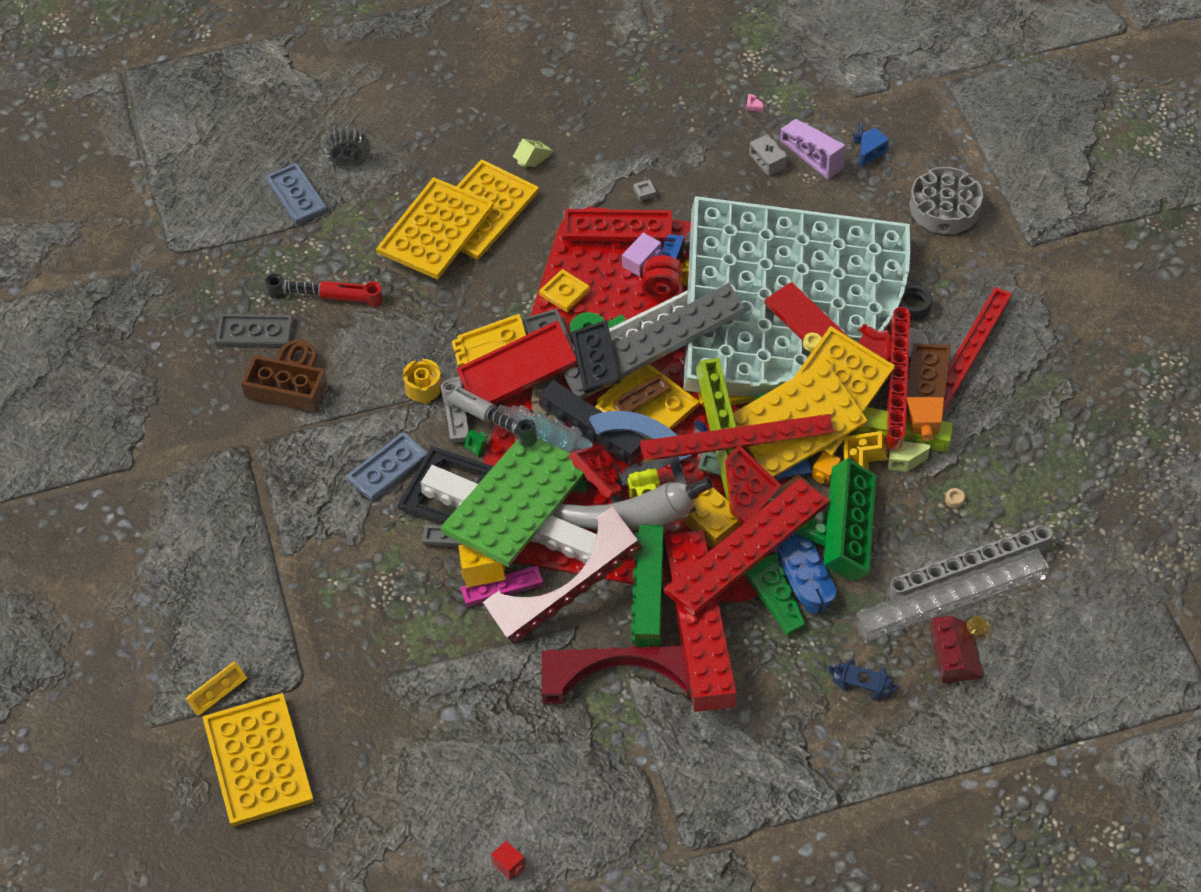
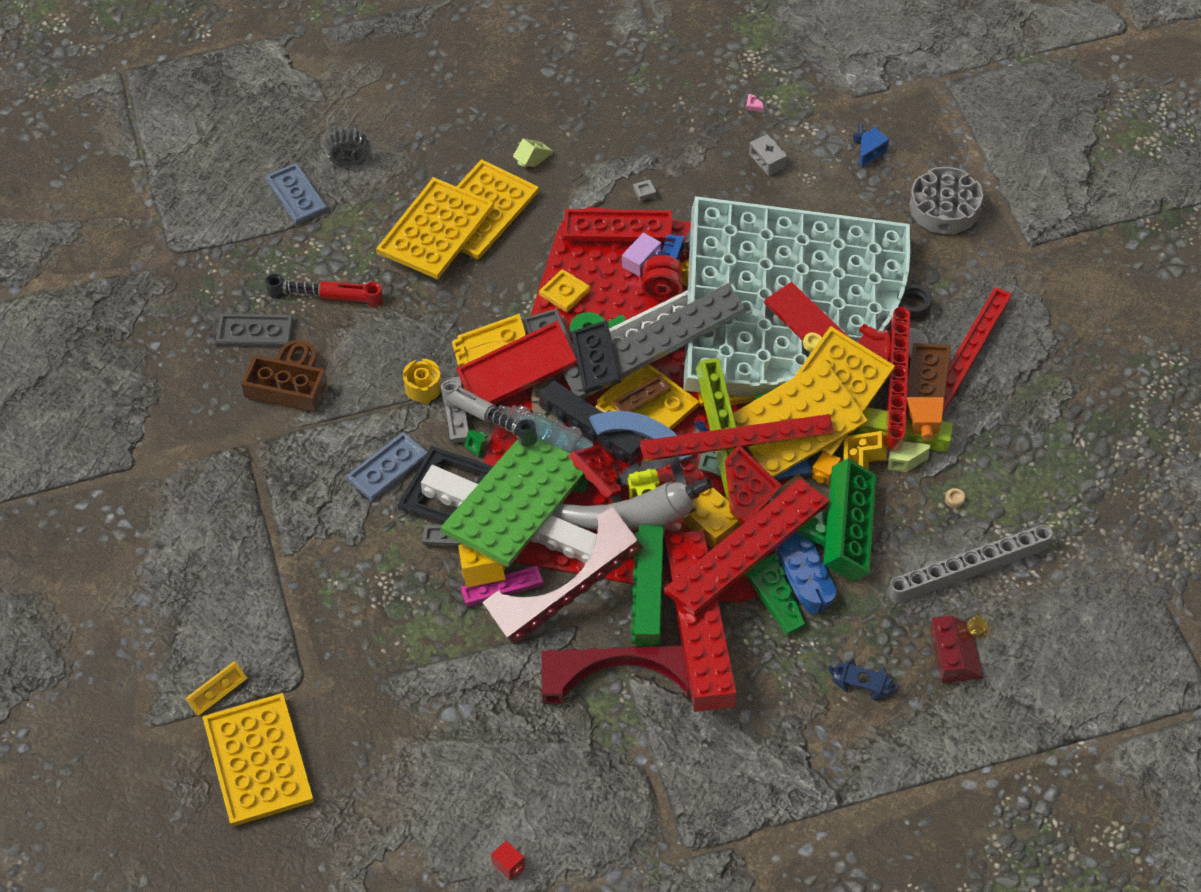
lavender wedge [780,119,845,179] -> none
clear brick [855,548,1049,643] -> none

